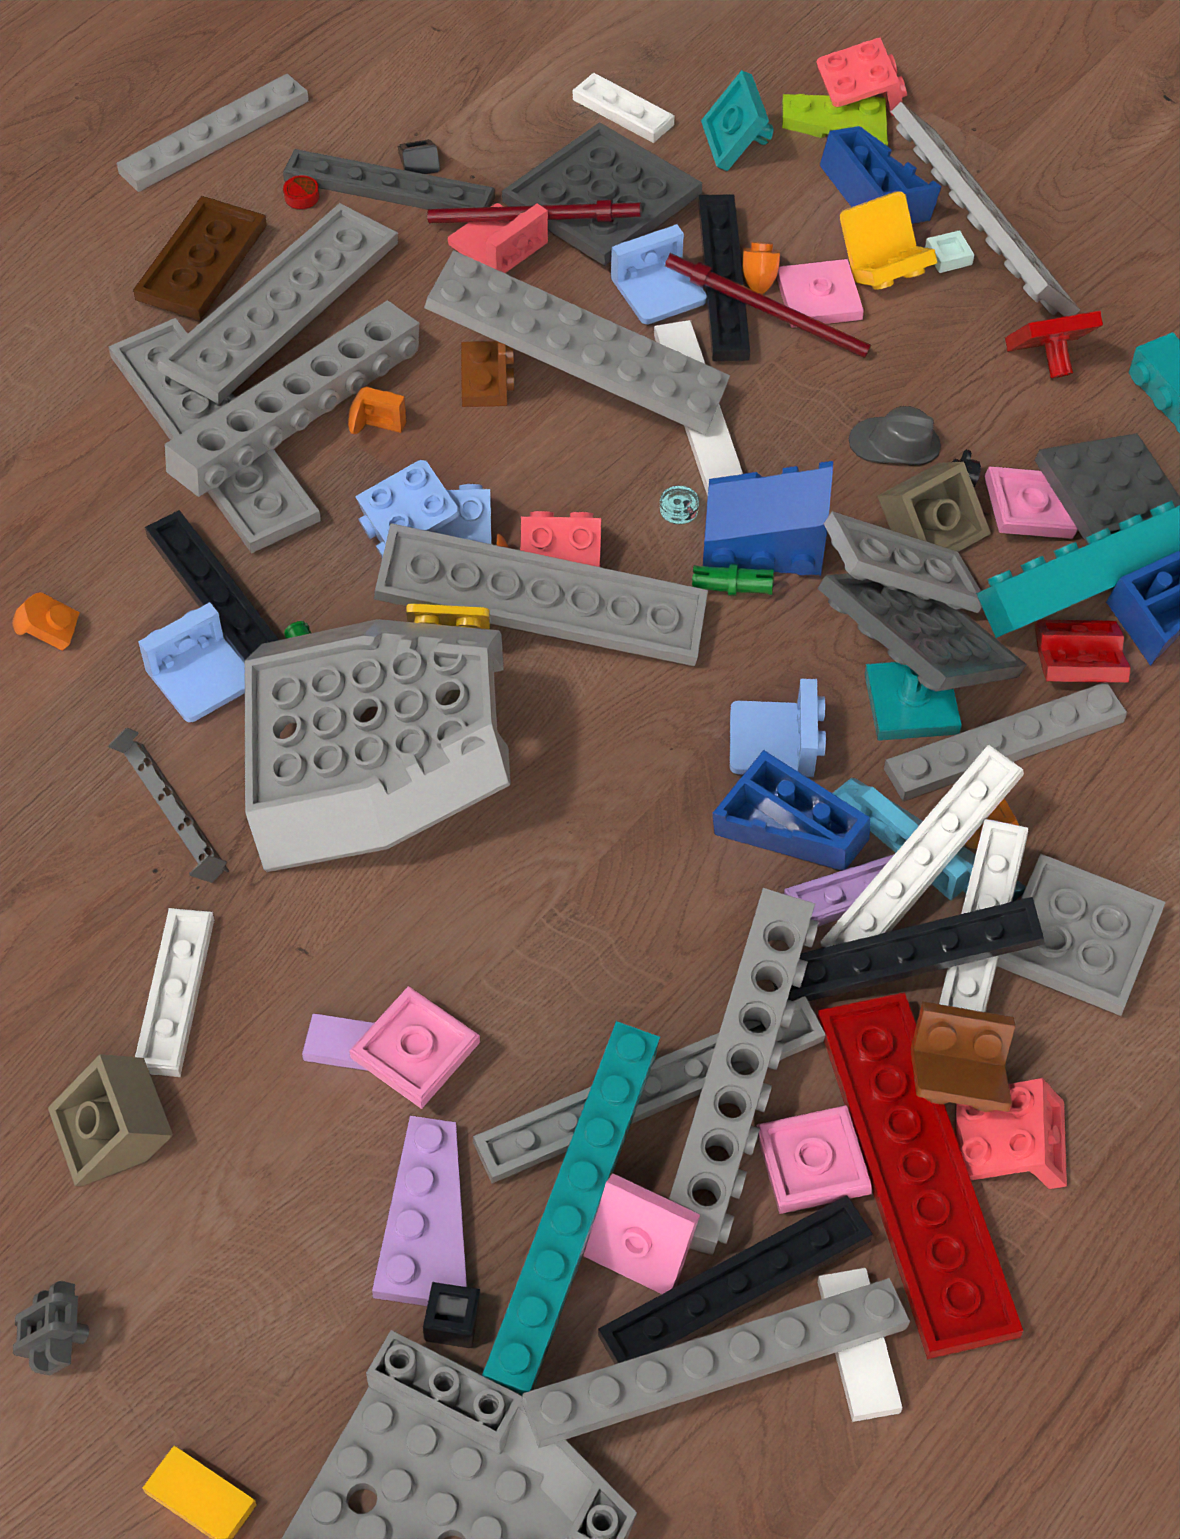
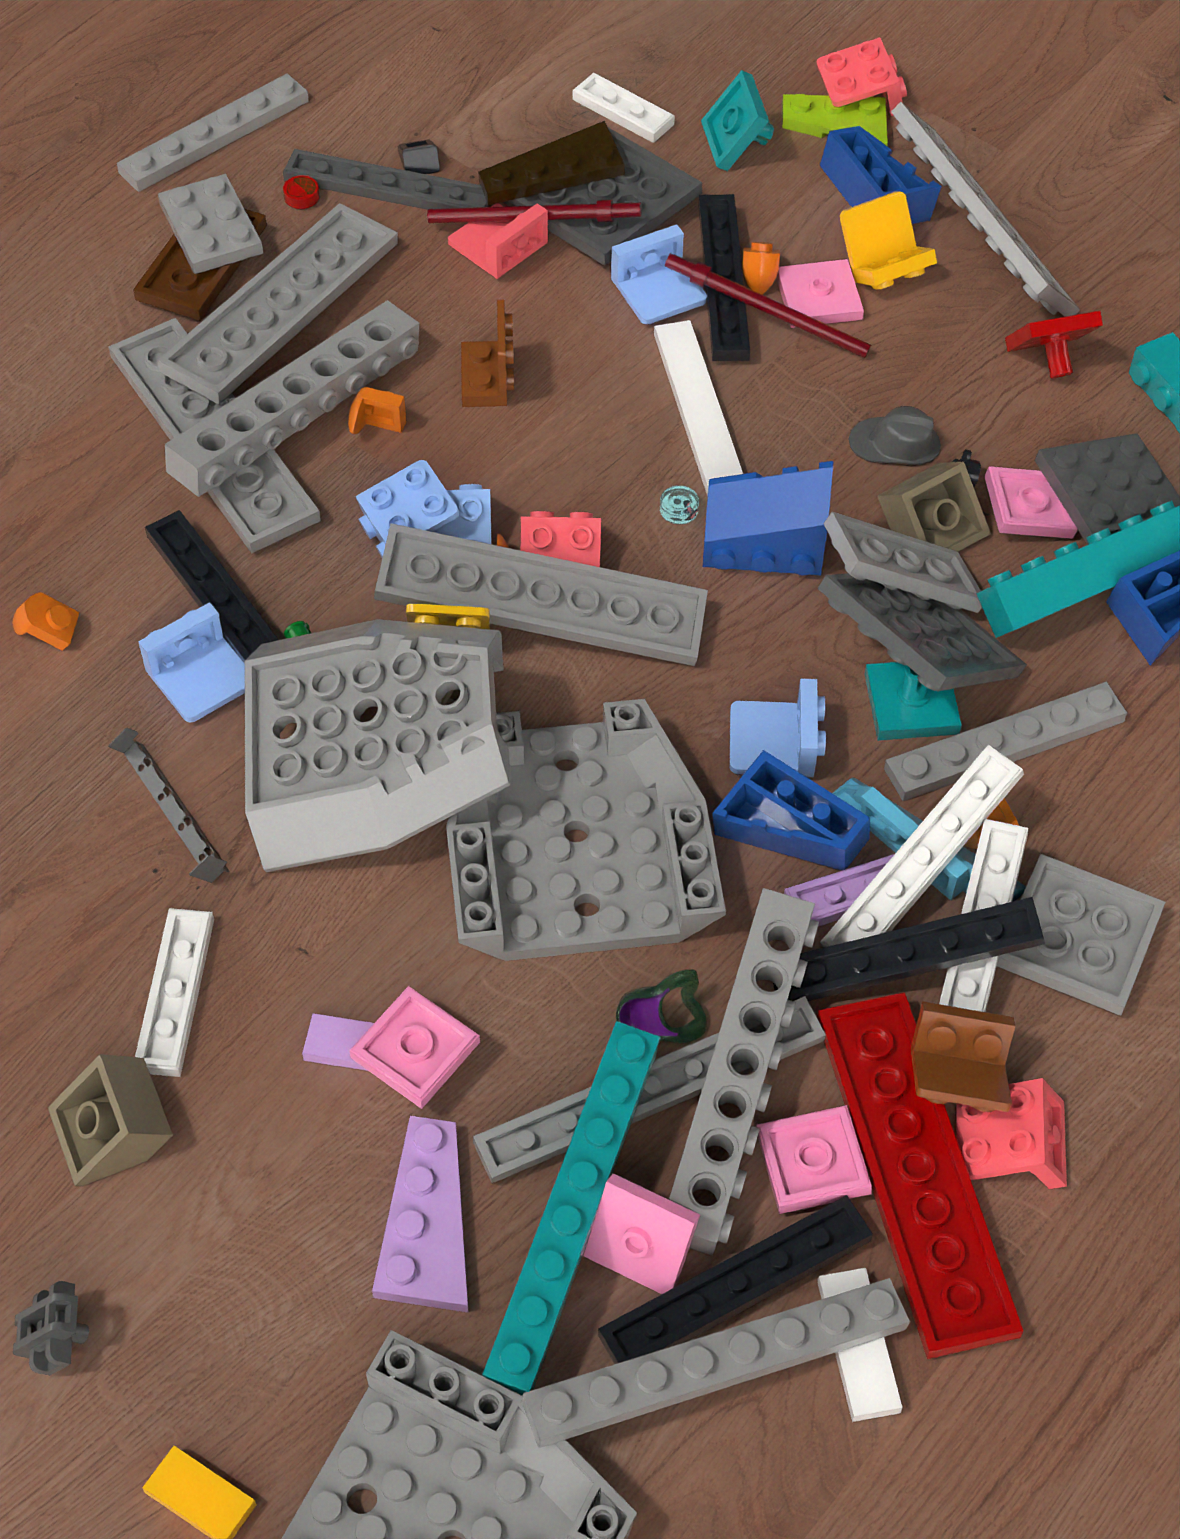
black slope [423,1282,480,1348] -> none
light grey plate [424,250,730,434] -> none
green pin [692,564,774,596] -> none
light aqua plate [925,230,974,273] -> none
red slope [1035,620,1131,683] -> none
none -> light grey plate [158,174,263,274]
none -> light grey wedge [446,699,726,961]
none -> dark brown wing [478,121,625,205]
none -> clear green piece [616,969,707,1043]

